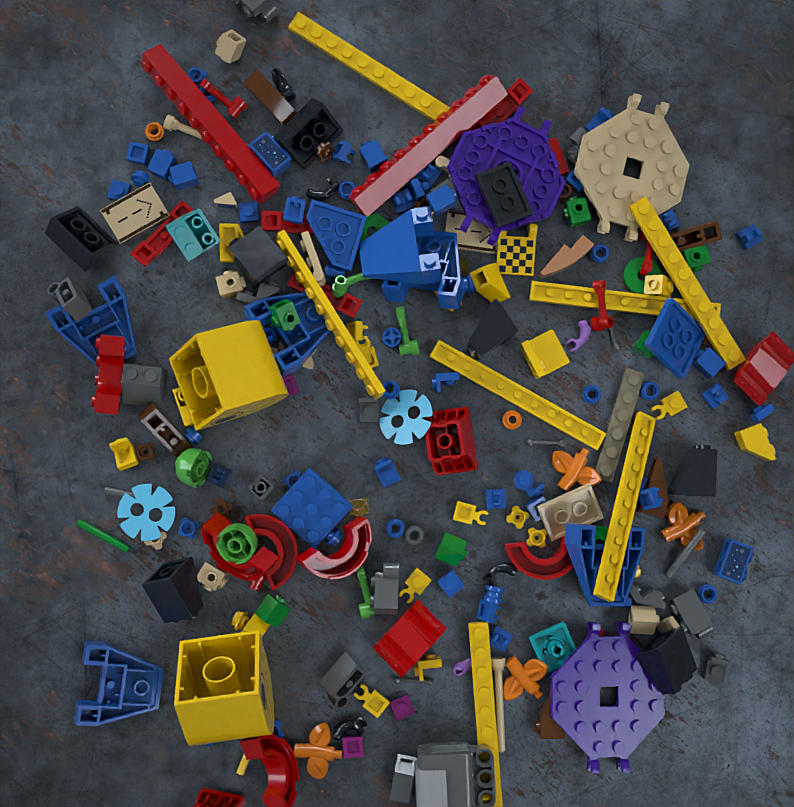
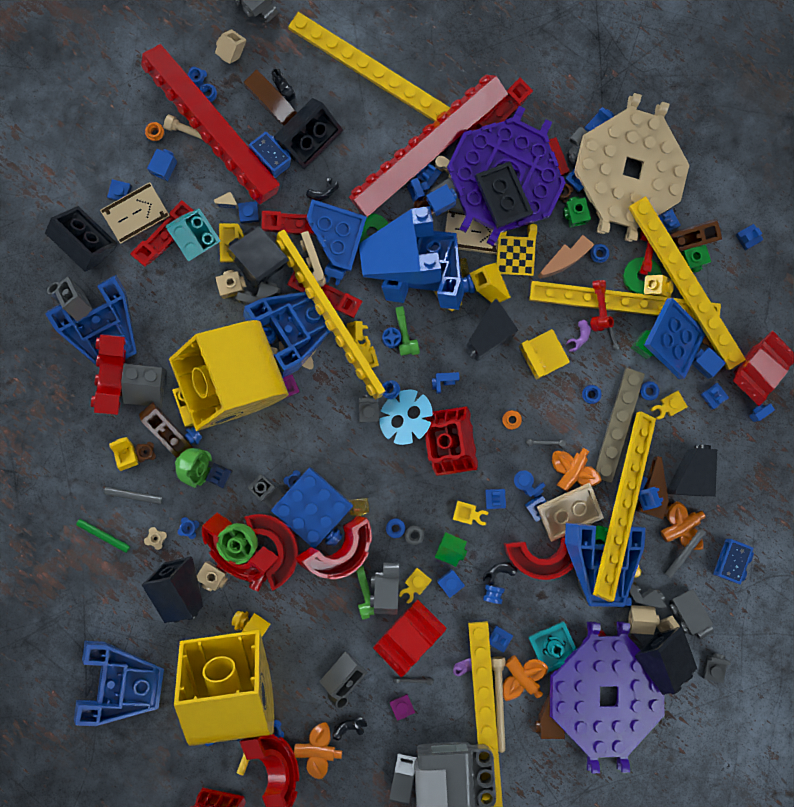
medium azure piece [117,484,175,541] -> none
blue plate [126,141,150,165] -> none
blue plate [131,170,150,187] -> none
blue brick [168,161,199,190] -> none
red brick [200,78,249,119] -> none
reddish brown plate [210,498,233,519] -> none
green brick [255,593,291,628] -> none
green brick [269,299,301,331] -> none
blue bracket [283,196,306,225] -> none
reddish brown plate [316,142,334,162] -> none
blue tile [331,141,356,164] -> none
bright green brick [332,272,375,298] -> none
blue plate [338,181,356,200] -> none
magenta plate [342,735,364,759] -> none
yellow plate [354,683,390,718] -> none
blue brick [360,140,387,173] -> none
blue bracket [374,457,401,488] -> none
blue tile [391,189,415,215] -> none
yellow bracket [414,654,442,681] -> none
yellow plate [430,340,607,450] -> none
blue tile [476,599,501,623] -> none
yellow plate [506,506,529,529] -> none
yellow plate [526,527,547,548] -> none
blue plate [697,584,718,604] -> none
yellow slope [734,423,776,461] -> none

